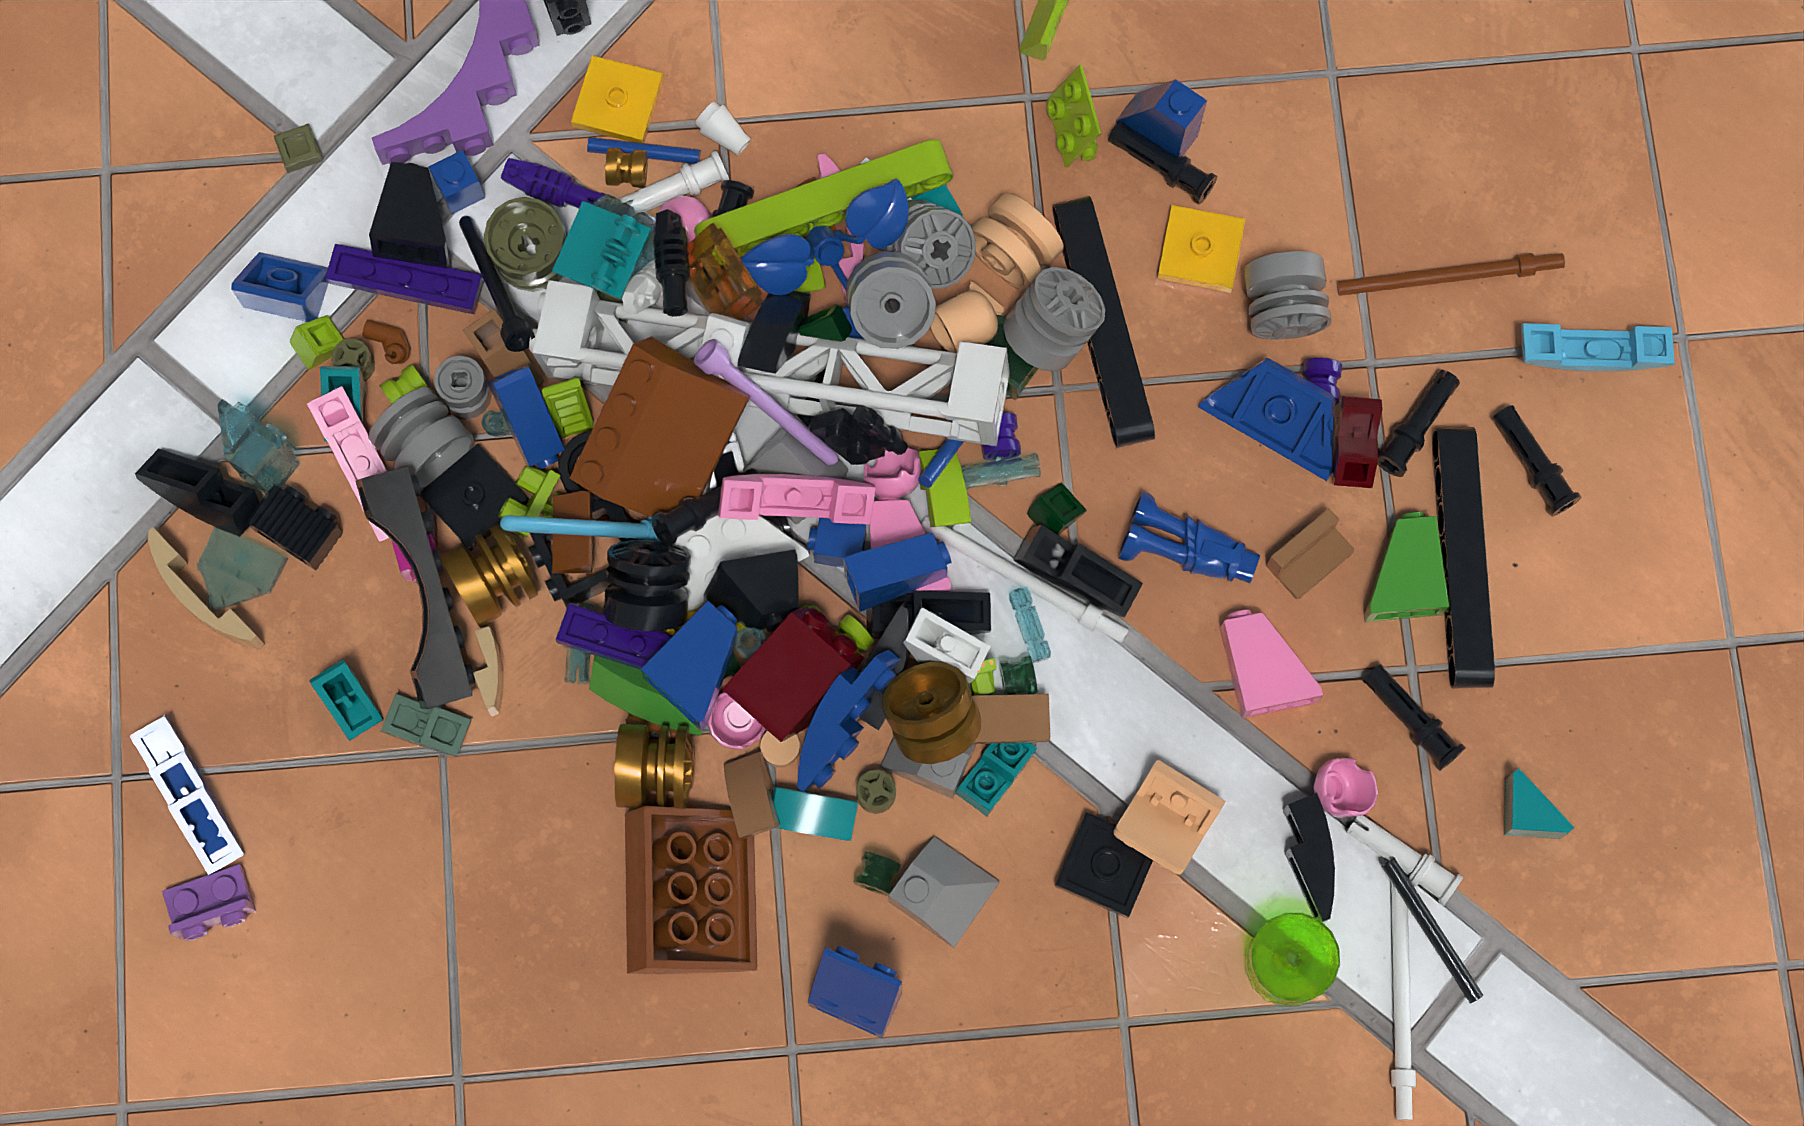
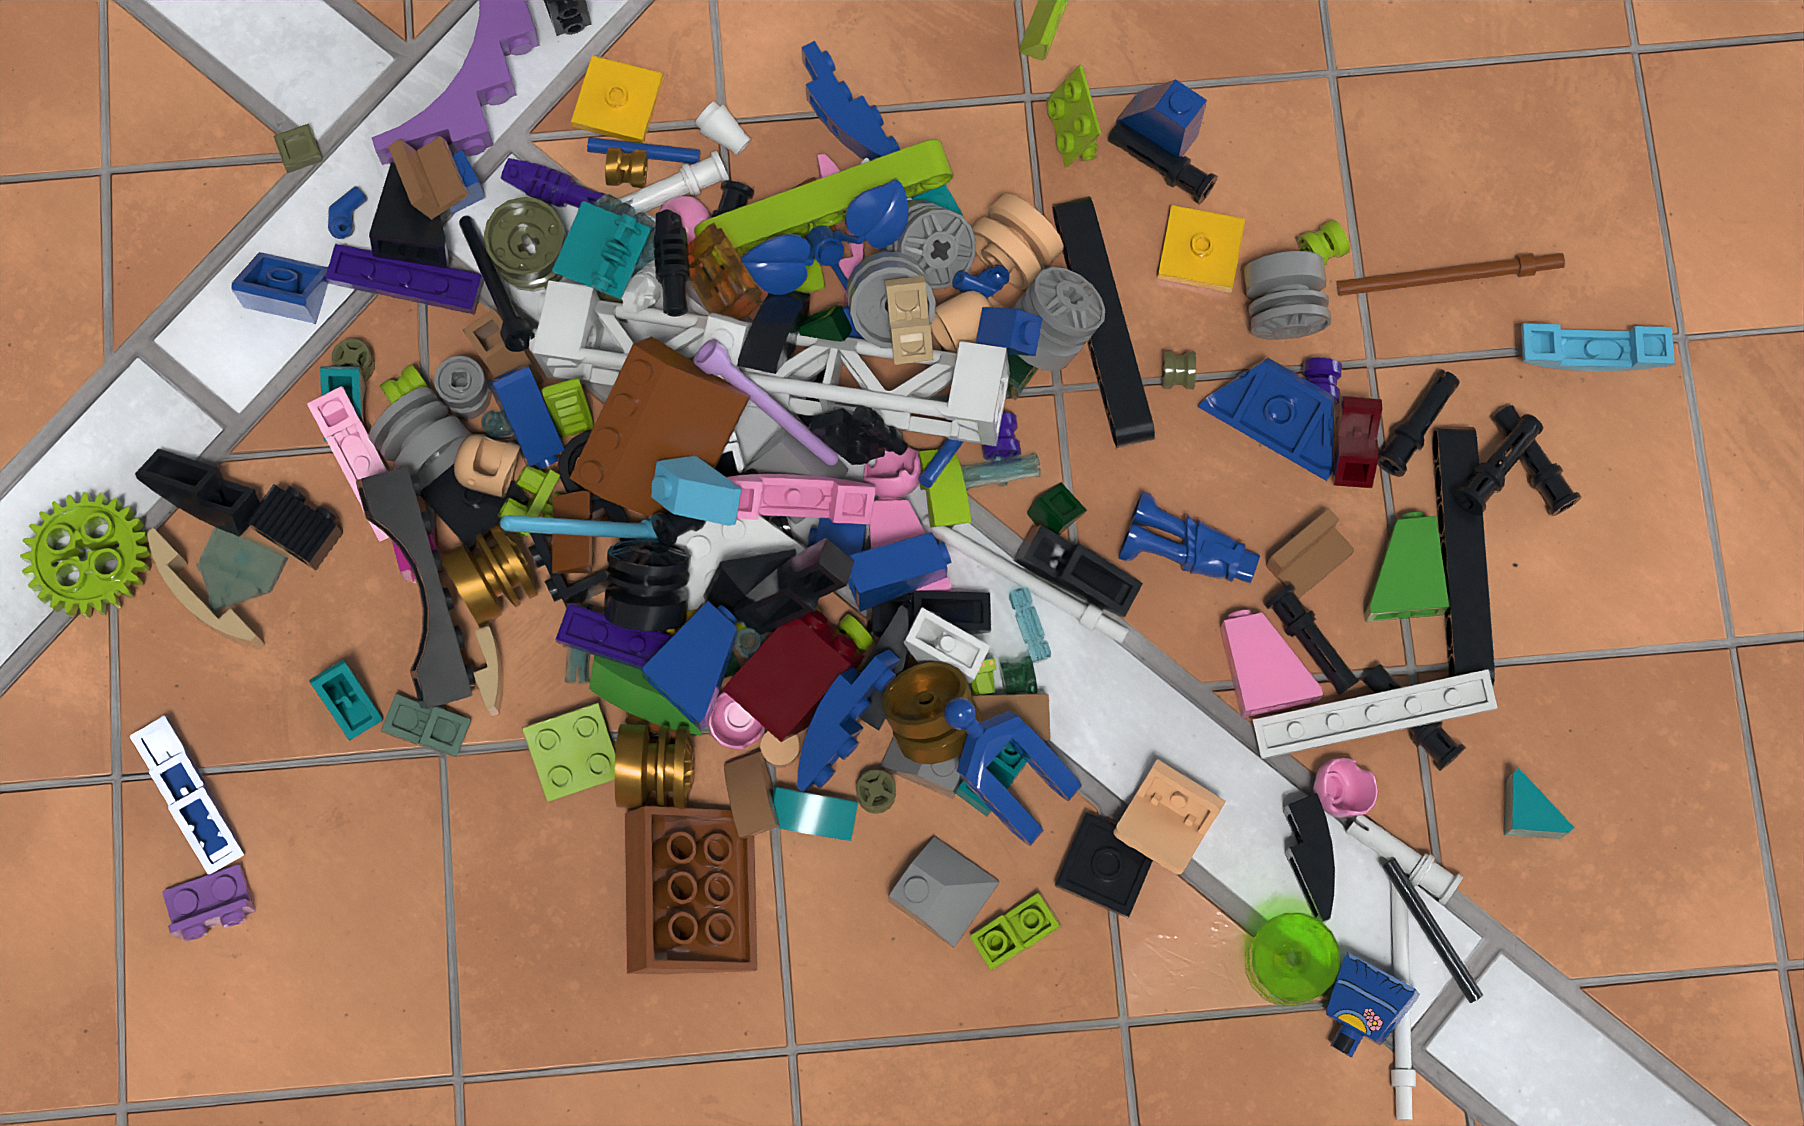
clear light blue slope [218,399,300,495] -> none
lime slope [290,315,345,370] -> none
dark orange arm [362,319,410,364] -> none
blue slope [808,946,902,1039] -> none
clear green wheel [853,852,901,896] -> none
none -> lime gear [20,492,152,618]
none -> blue arm [328,186,367,239]
none -> medium nougat panel [388,136,468,220]
none -> light nougat helmet [454,434,520,498]
none -> lime hinge [522,703,615,802]
none -> medium azure slope [651,456,741,526]
none -> black slope [733,538,854,635]
none -> blue slope [802,41,900,161]
none -> tan slope [885,276,934,365]
none -> blue piece [944,697,1082,846]
none -> blue arm [952,265,1010,298]
none -> lime slope [969,893,1062,971]
none -> blue brick [976,307,1043,356]
none -> olive wheel [1162,350,1196,389]
none -> white plate [1253,669,1498,759]
none -> black pin [1264,584,1360,695]
none -> lime wheel [1298,219,1350,266]
none -> blue torso [1326,952,1420,1058]
none -> black pin [1453,414,1543,516]

